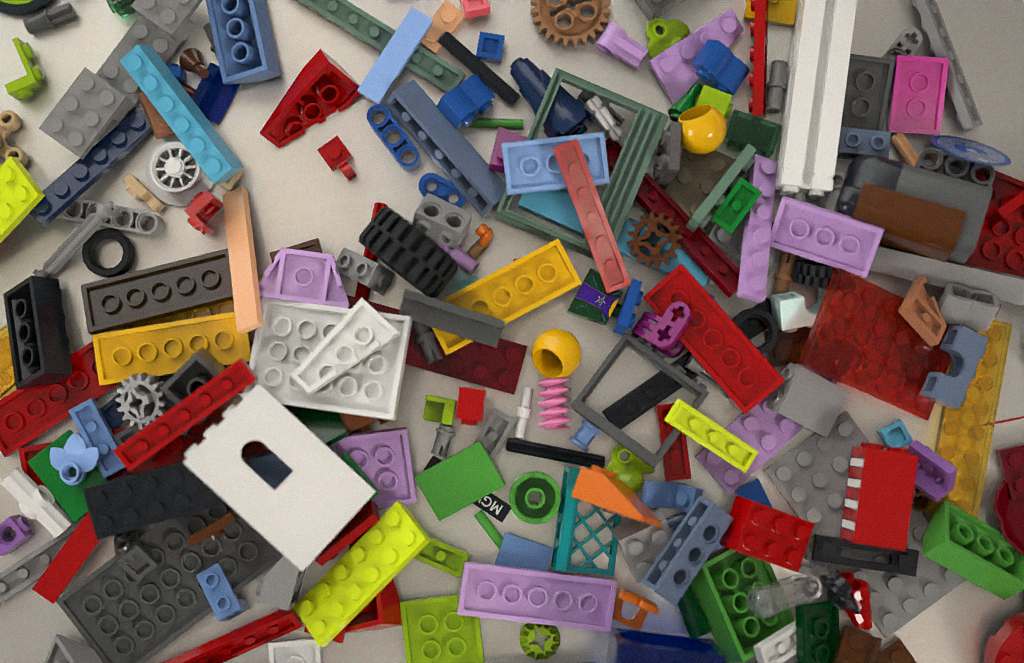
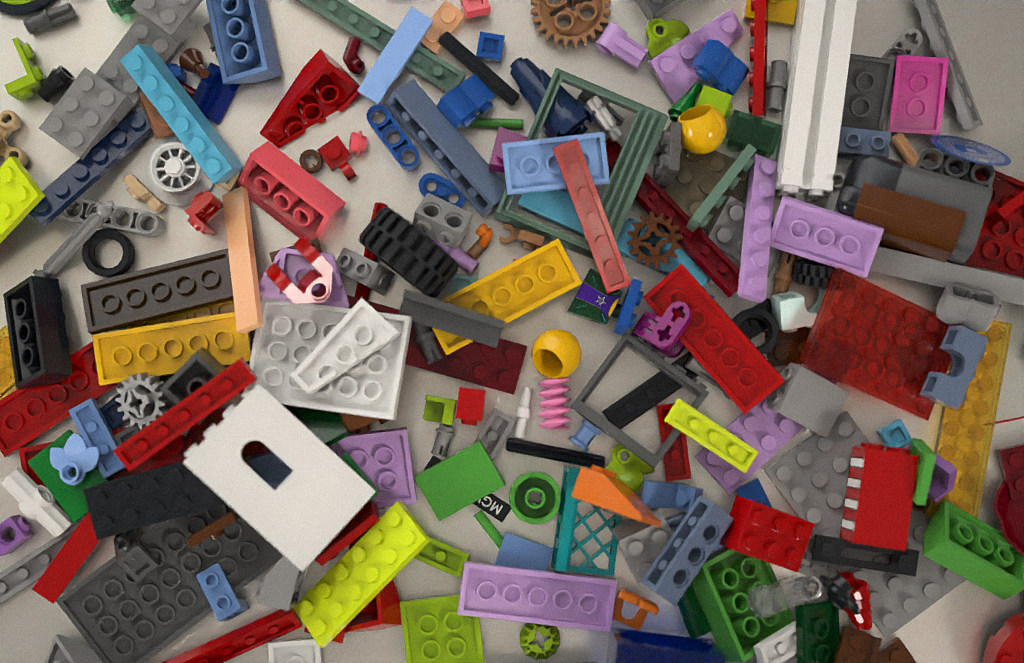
green plate [710,177,762,235] -> none
nougat wing [898,275,947,346] -> none
none -> black cone [37,65,75,103]
none -> coral slope [235,141,346,241]
none -> piece [265,236,333,304]
none -> reddish brown bush [299,149,323,174]
none -> dark red arm [343,37,365,74]
none -> coral plate [349,130,367,155]
none -> medium nougat plate [499,224,545,251]
none -> bright green tile [910,438,936,505]

